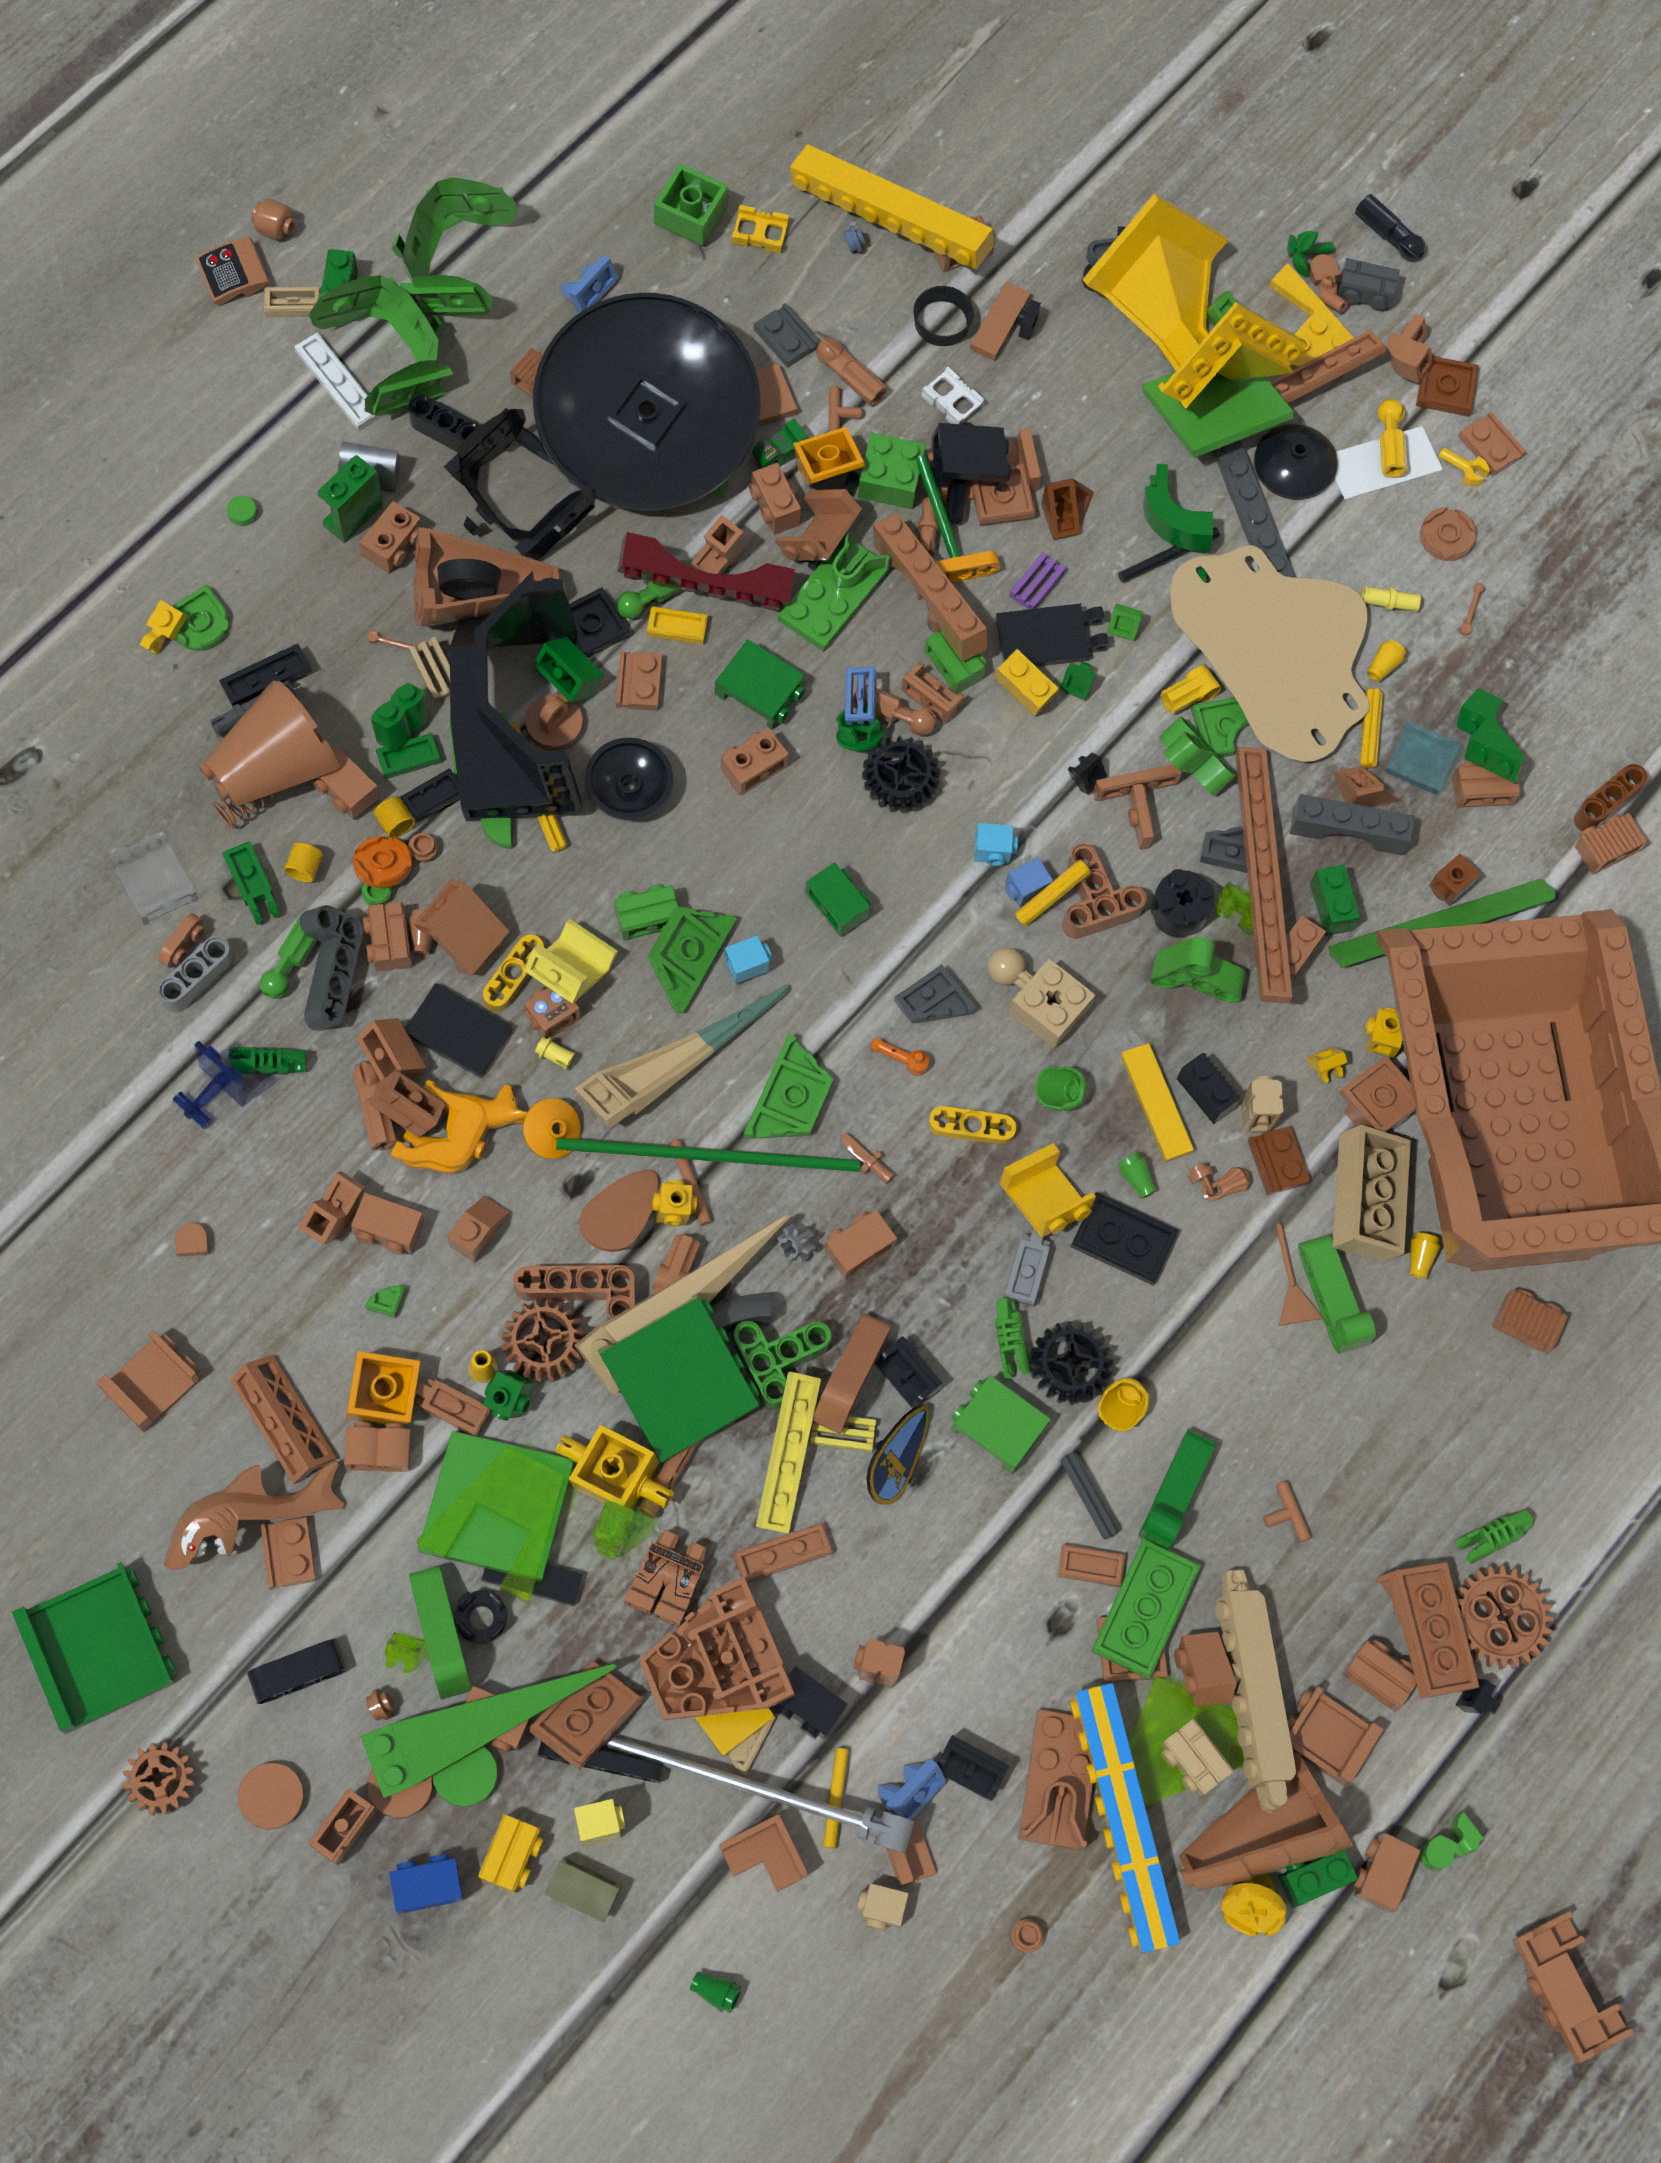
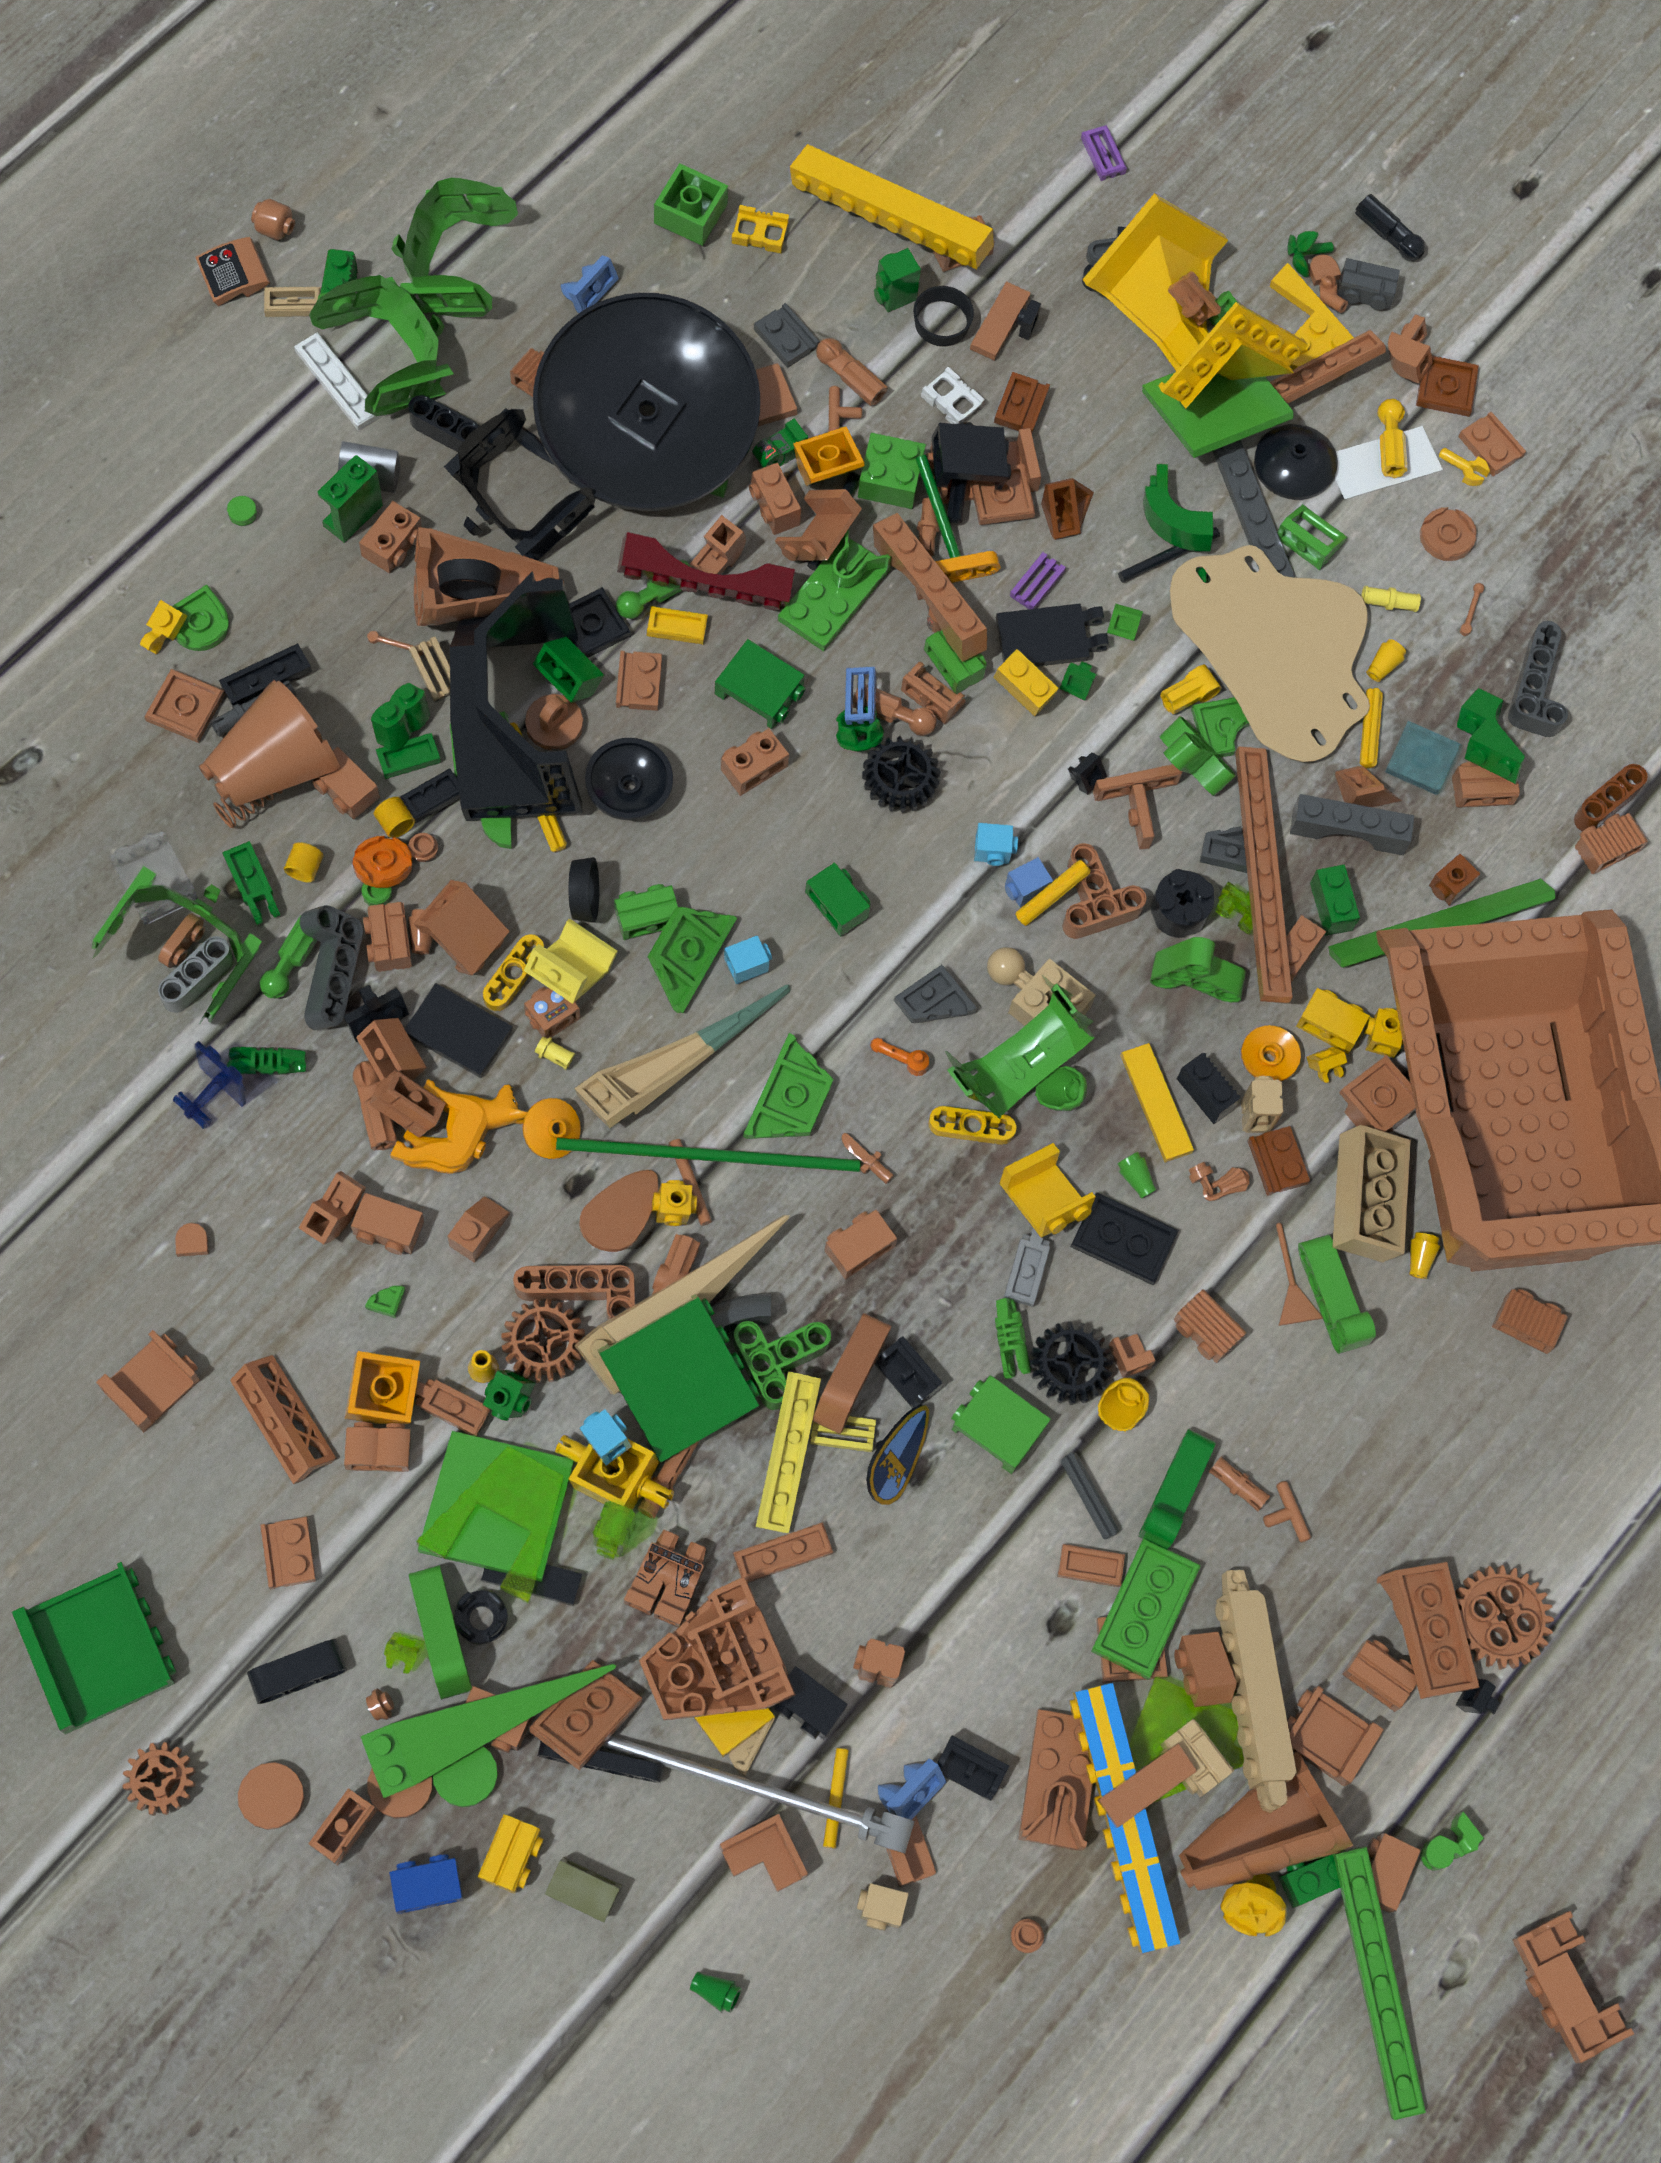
nougat piece [164,1461,344,1570] -> none
light yellow brick [574,1799,625,1847] -> none
light grey gear [777,1224,816,1263] -> none
sand blue plate [843,225,865,253] -> none
bright green hinge [1455,1510,1534,1564] -> none
none -> bright green animal [92,866,262,1025]
none -> nougat tile [144,669,225,743]
none -> black hinge [343,985,409,1042]
none -> black tyre [568,857,600,923]
none -> medium azure brick [580,1409,632,1465]
none -> green brick [874,248,921,313]
none -> bright green animal [945,975,1095,1119]
none -> dark orange plate [994,372,1050,434]
none -> medium lavender tile [1081,125,1127,181]
none -> nougat tile [1098,1744,1197,1828]
none -> nougat panel [1108,1334,1156,1378]
none -> nougat hips [1168,271,1221,326]
none -> nougat brick [1174,1289,1246,1363]
none -> nougat pin [1209,1456,1270,1512]
none -> light orange dish [1241,1025,1301,1081]
none -> bright green tile [1277,504,1347,570]
none -> yellow brick [1296,988,1370,1054]
none -> bright green tile [1333,1846,1426,2120]
none -> dark grey beam [1508,621,1568,737]

